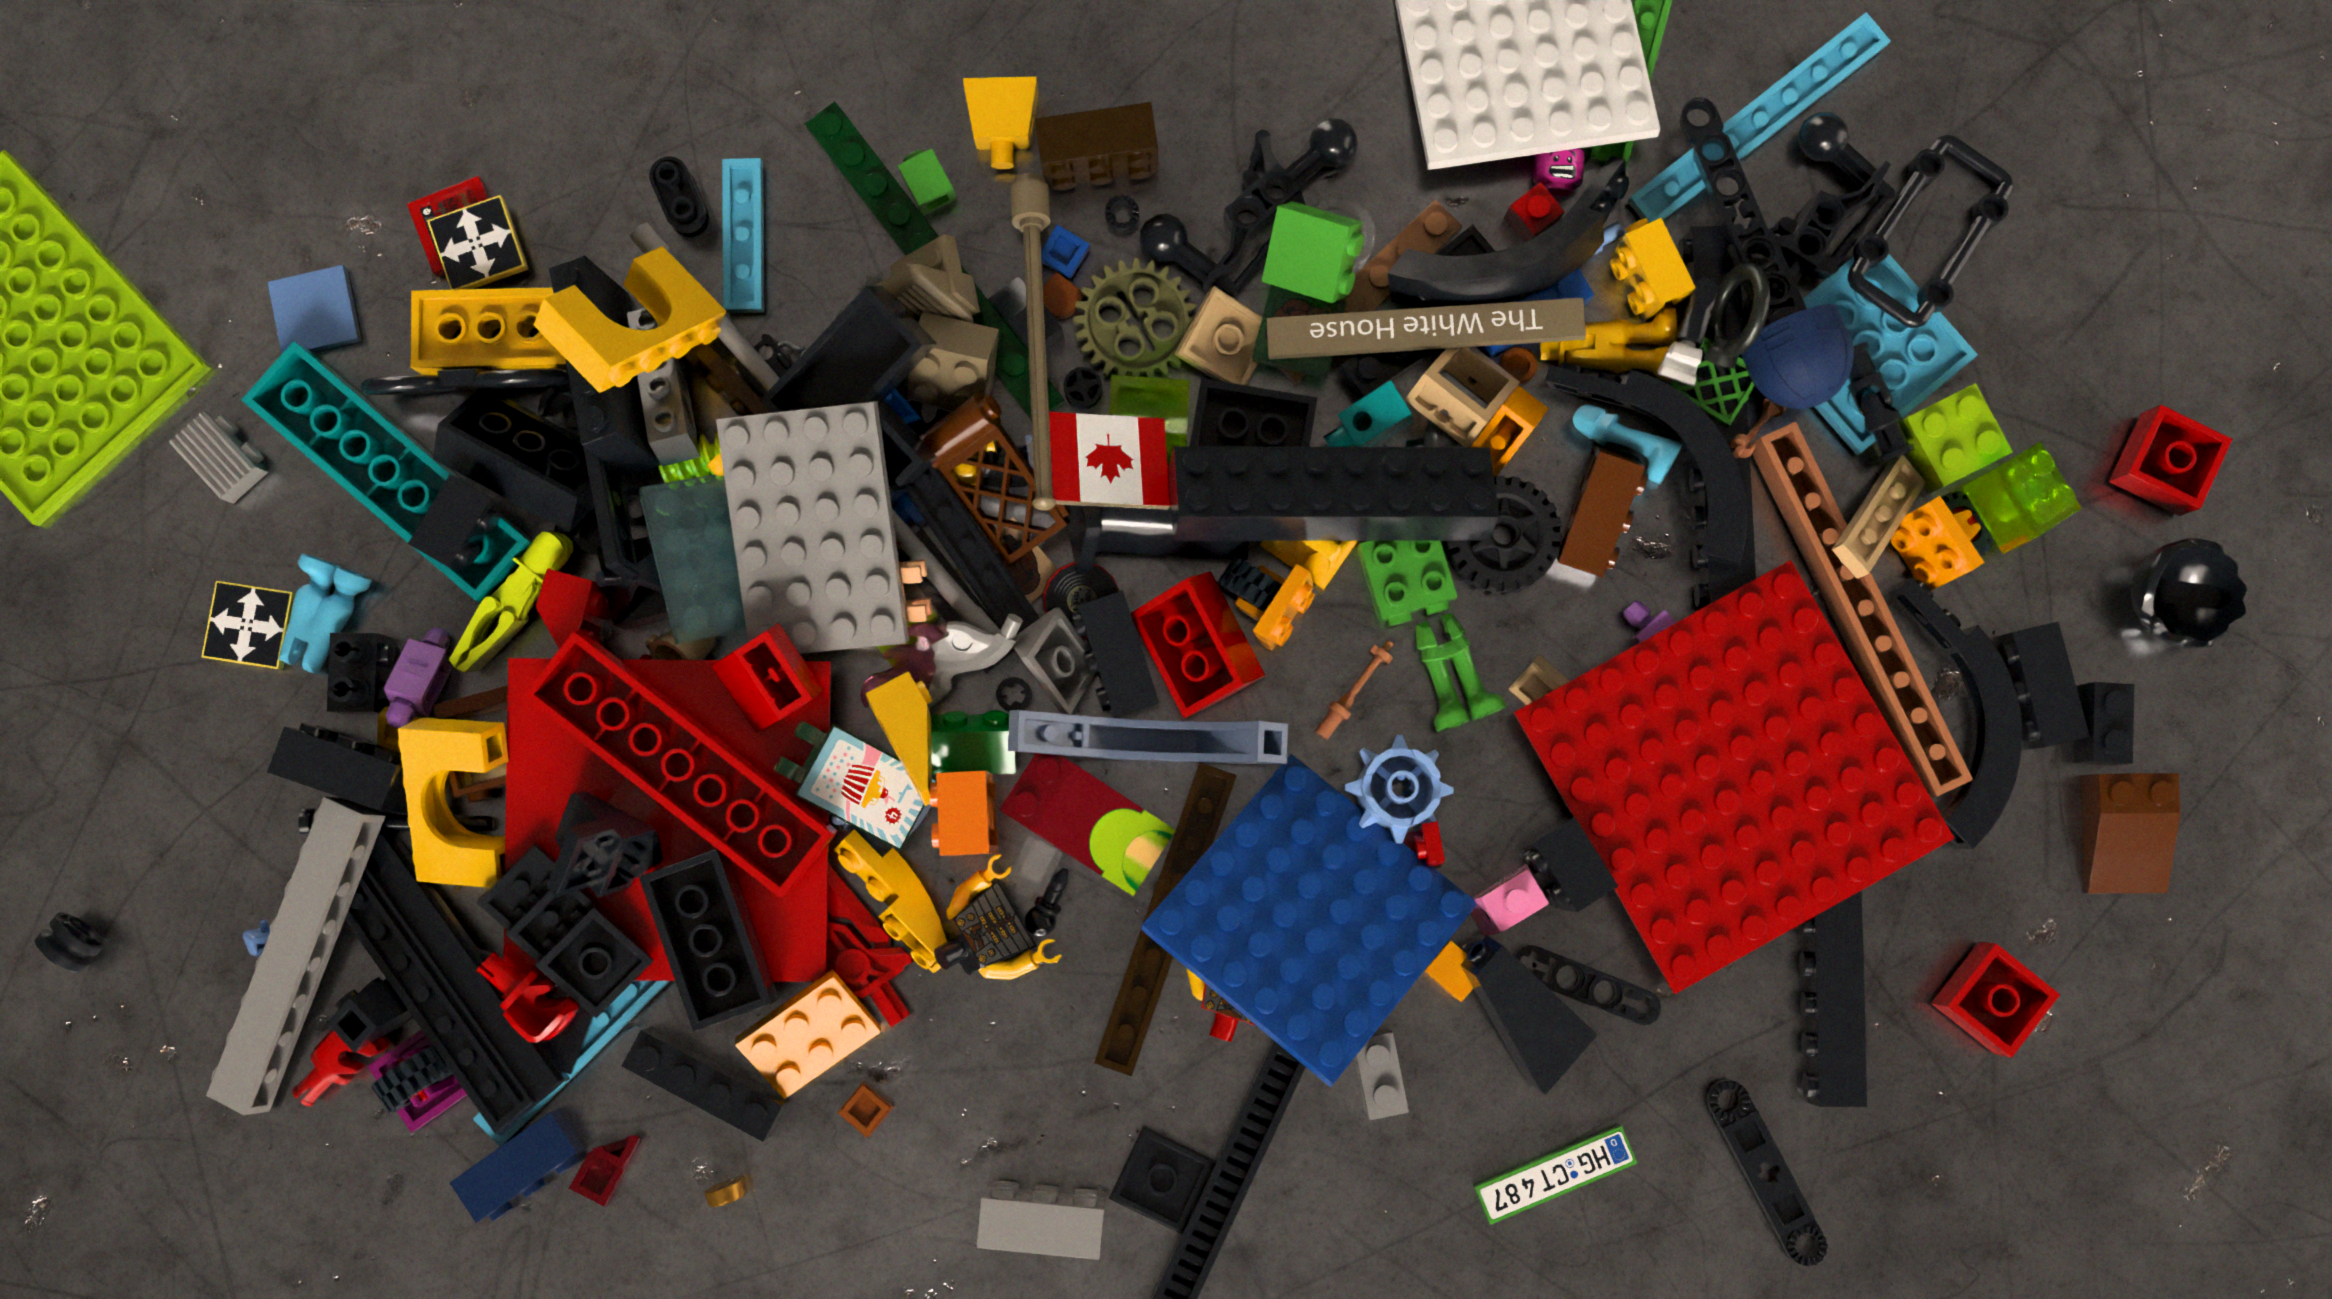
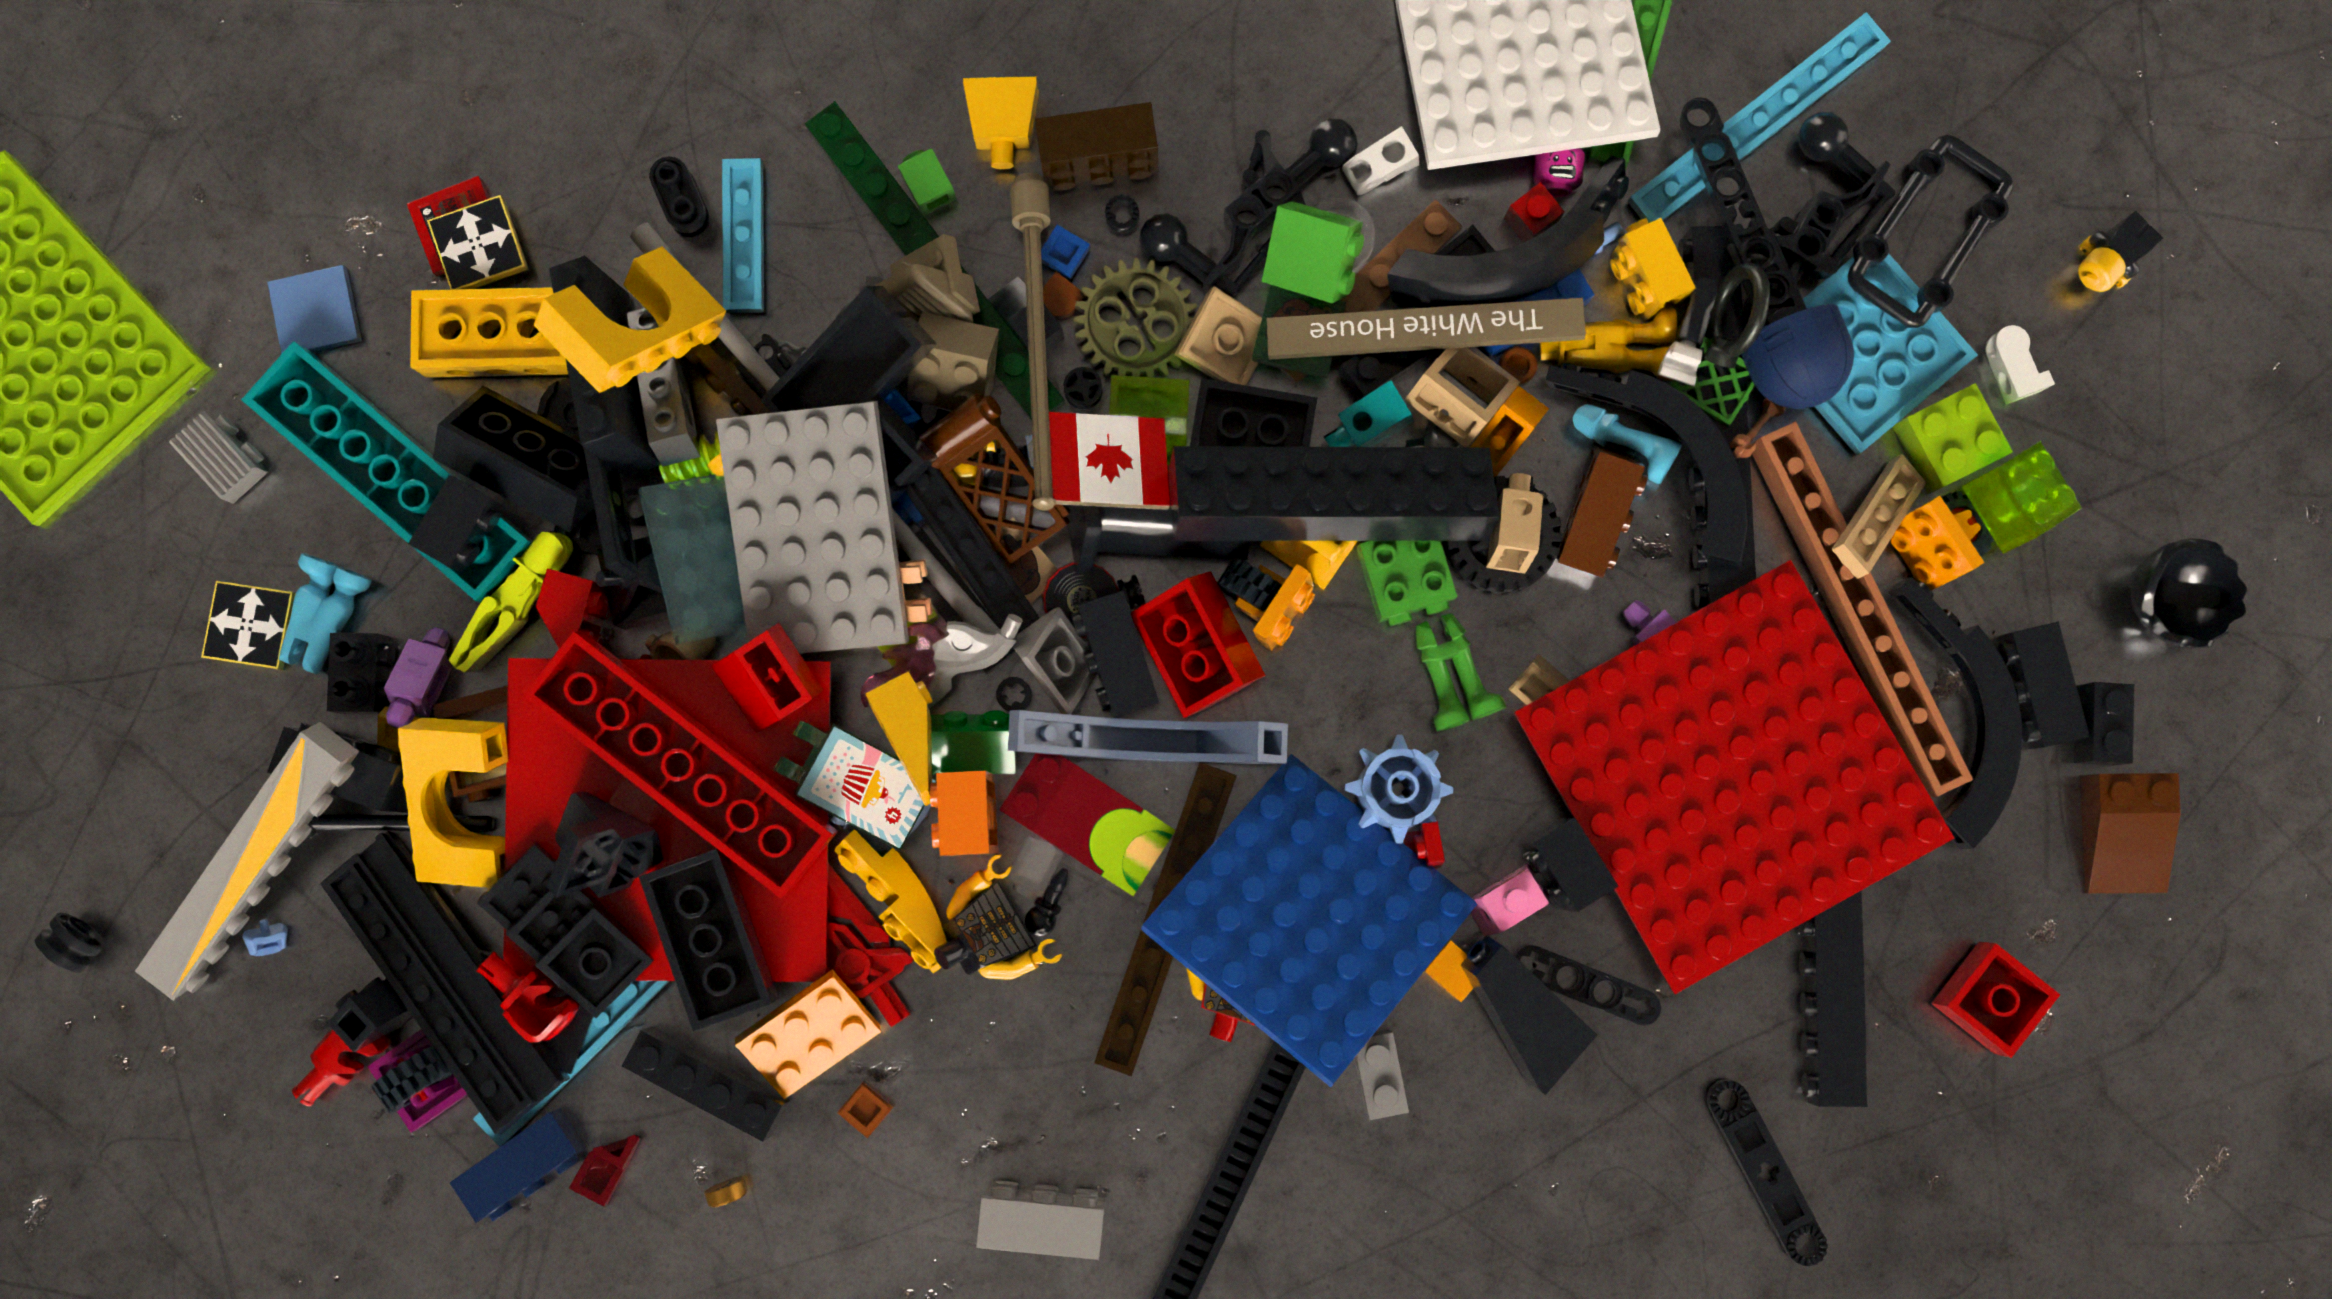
light grey brick [206,797,385,1115] -> none
black bar [361,368,569,395] -> none
black tile [1109,1124,1215,1234] -> none
nougat piece [1315,640,1394,740] -> none
tile [1473,1124,1637,1225] -> none
black piece [1847,341,1915,463] -> none
red brick [2109,404,2233,516] -> none
none -> light grey brick [135,722,359,1001]
none -> black bush [1117,575,1146,613]
none -> white leg [1342,126,1419,195]
none -> tan torso [1486,473,1543,574]
none -> white leg [1985,325,2055,404]
none -> piece [2078,210,2163,292]

